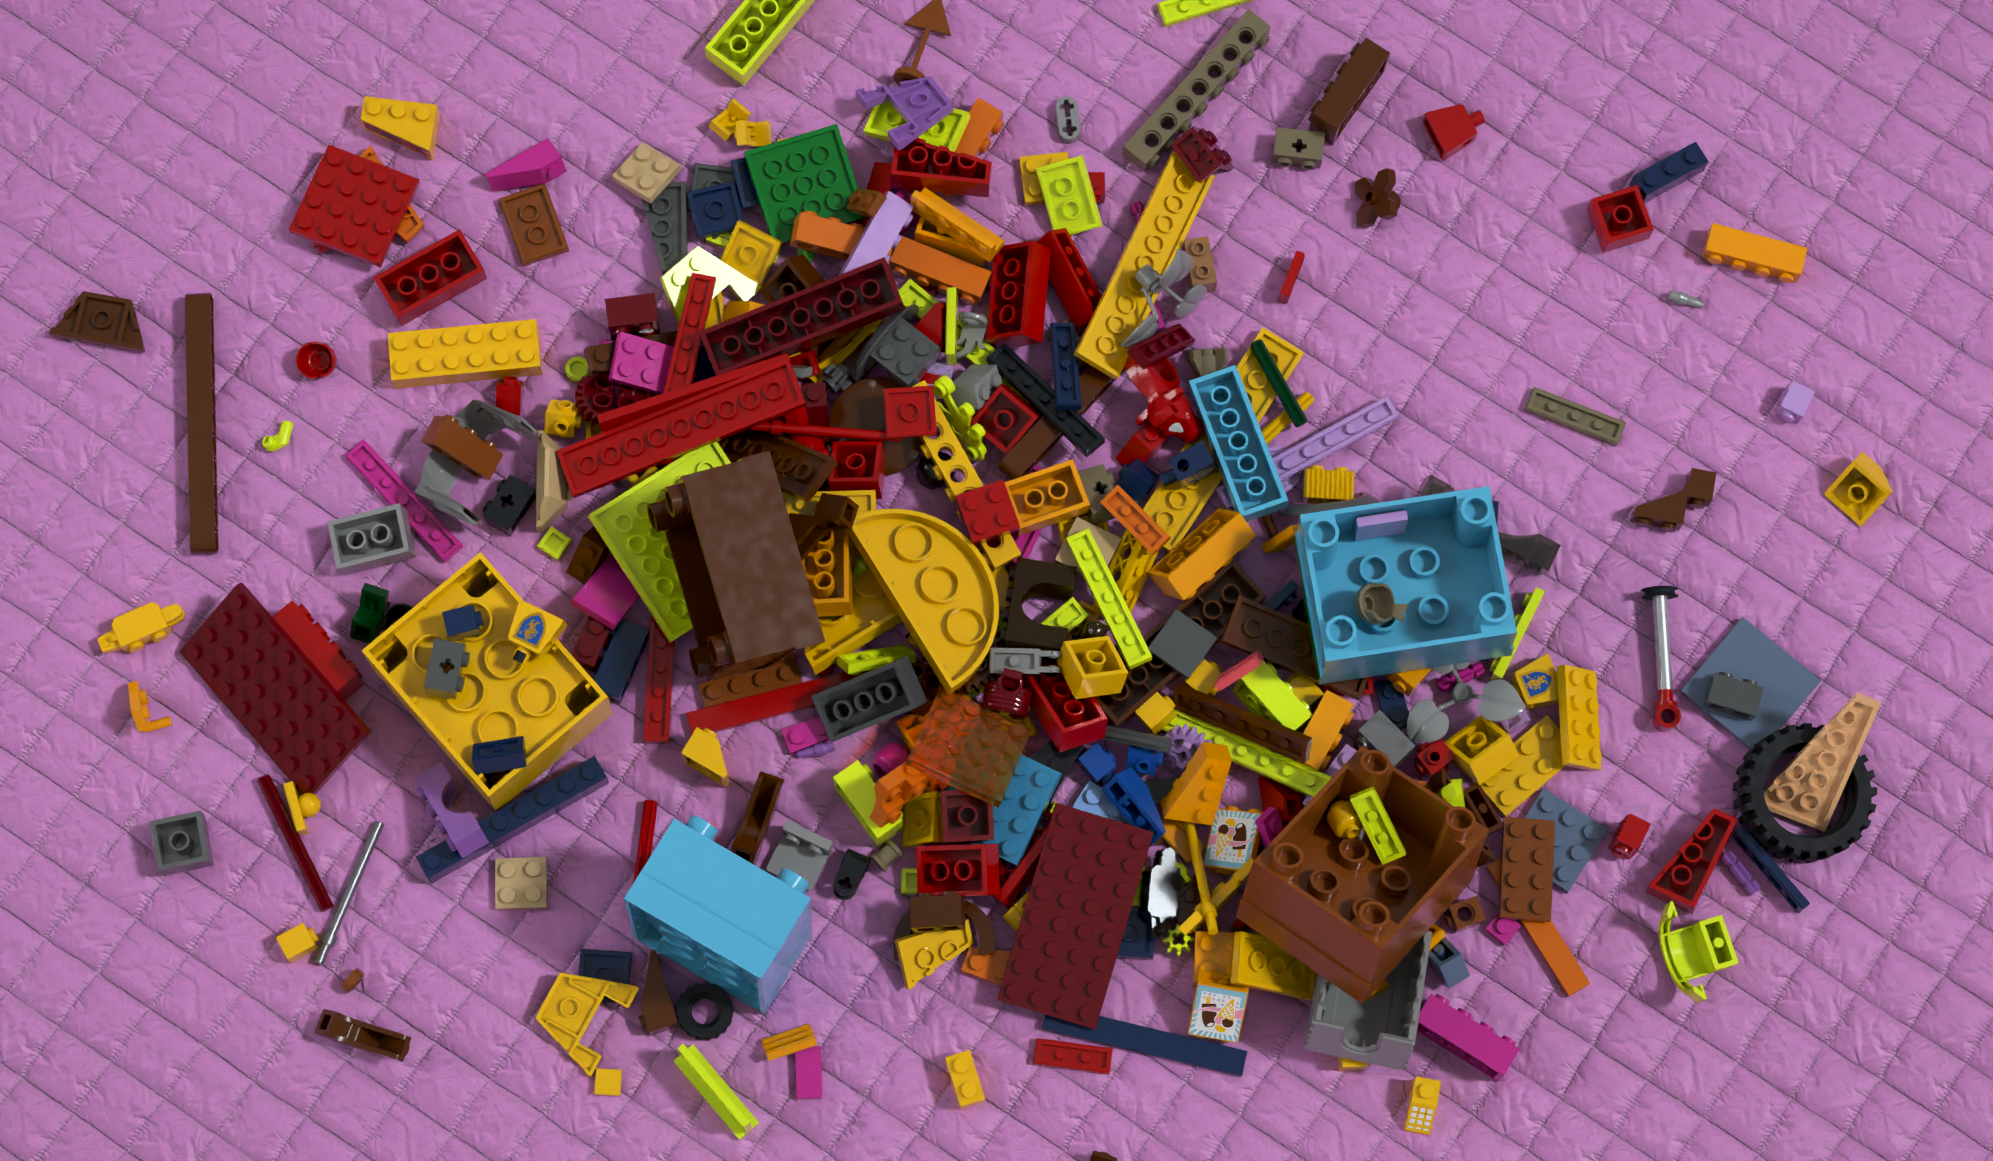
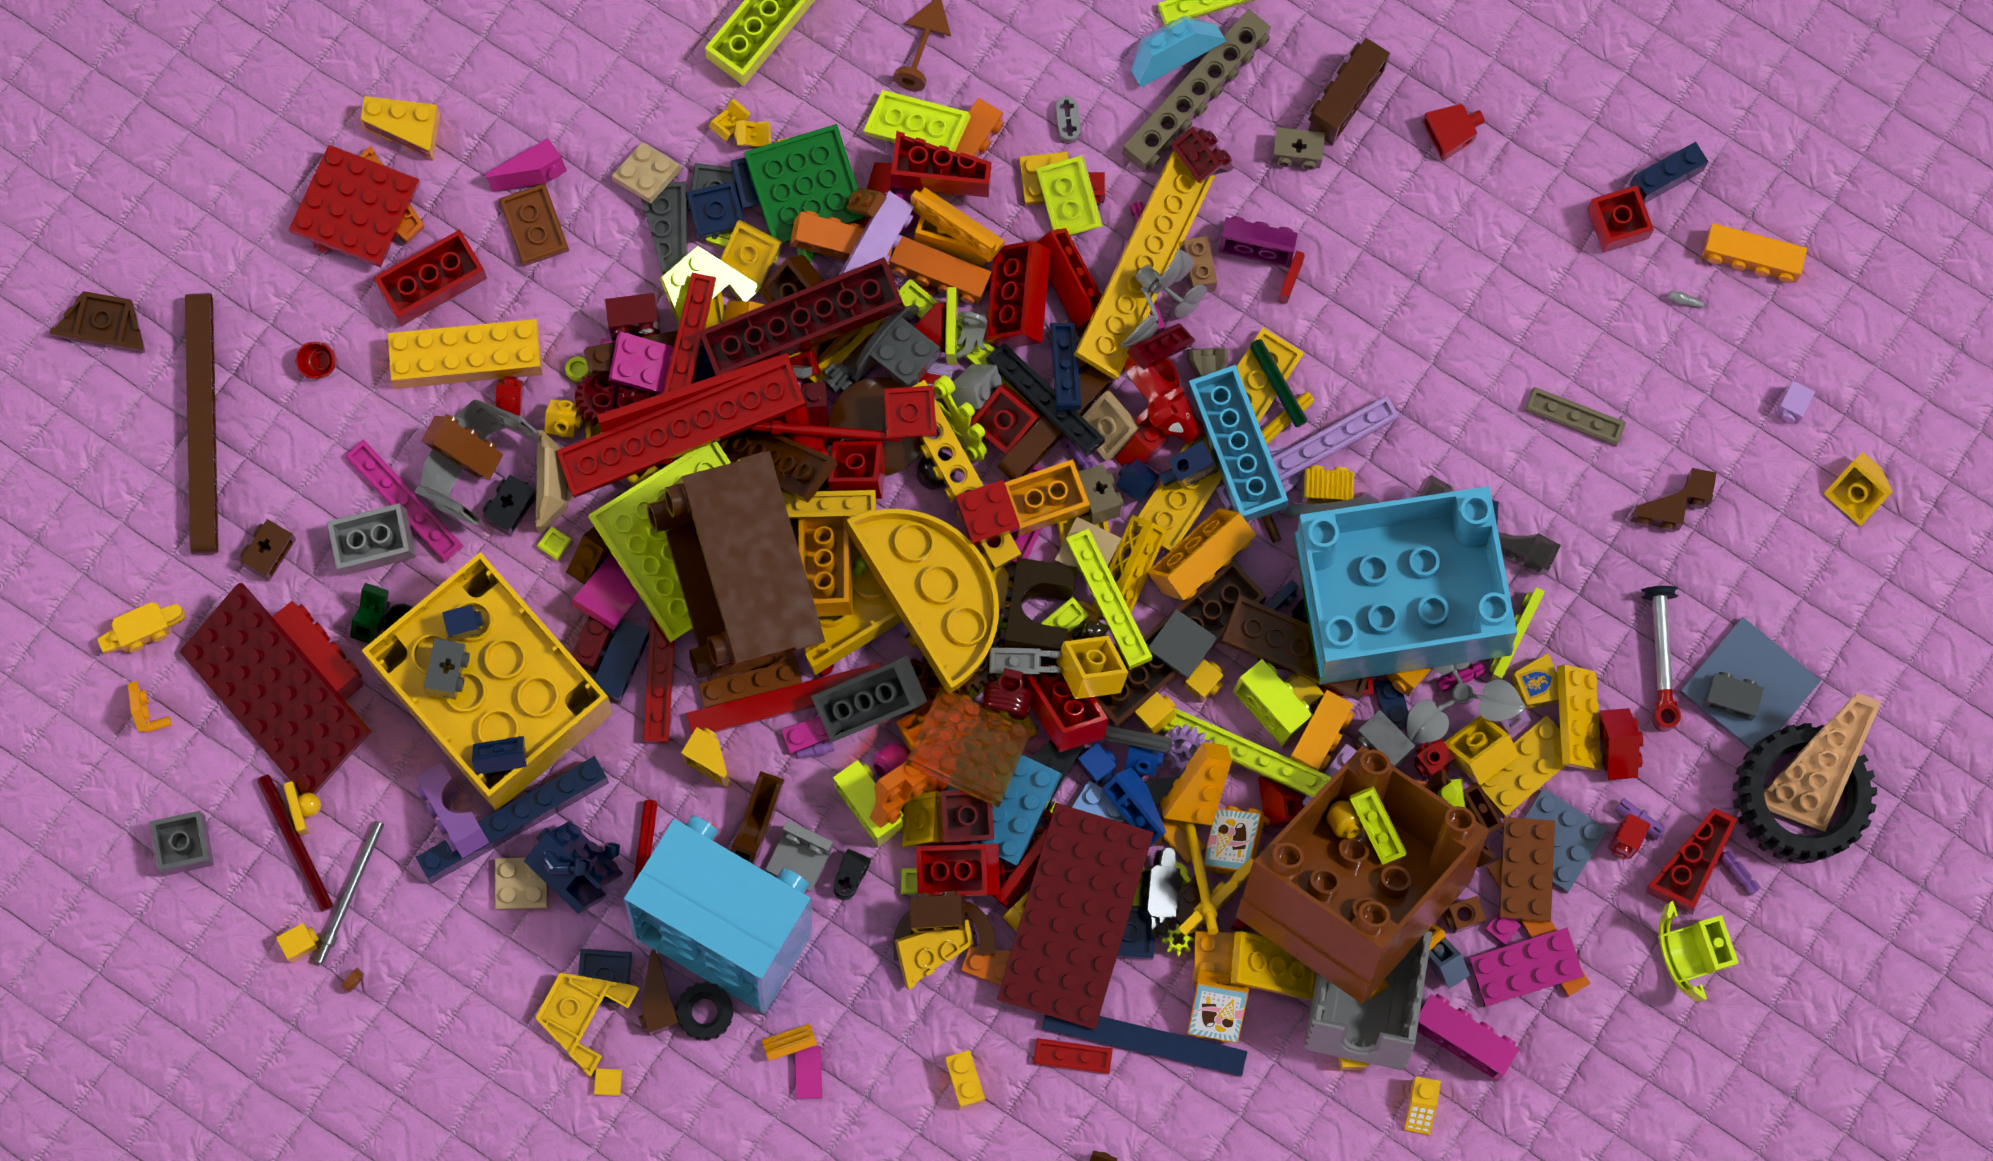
neon yellow arm [262,420,294,452] -> none
reddish brown arch [314,1009,412,1062] -> none
yellow torso [508,599,568,666] -> none
neon yellow fence [673,1044,759,1140] -> none
reddish brown arch [789,493,859,561] -> none
neon yellow plate [837,644,916,675] -> none
medium lavender wing [855,76,954,151] -> none
dark tan bush [870,839,904,873] -> none
orange plate [1100,484,1171,556] -> none
reddish brown plate [1173,683,1312,763] -> none
coral tile [1214,651,1264,692] -> none
dark pink plate [1255,807,1284,848] -> none
light orange tile [1261,524,1298,554] -> none
lavender tile [1353,510,1408,541] -> none
dark tan hat [1353,583,1408,625] -> none
reddish brown plant [1355,168,1401,229] -> none
dark blue tile [1732,826,1810,913] -> none
none -> reddish brown brick [240,519,296,581]
none -> dark blue torso [524,821,623,914]
none -> medium lavender axle [1061,436,1097,470]
none -> tan plate [1082,391,1141,461]
none -> medium azure wedge [1131,16,1226,87]
none -> magenta slope [1218,216,1298,268]
none -> dark pink plate [1470,927,1584,1007]
none -> red brick [1599,708,1643,780]
none -> medium lavender pin [1615,798,1666,840]

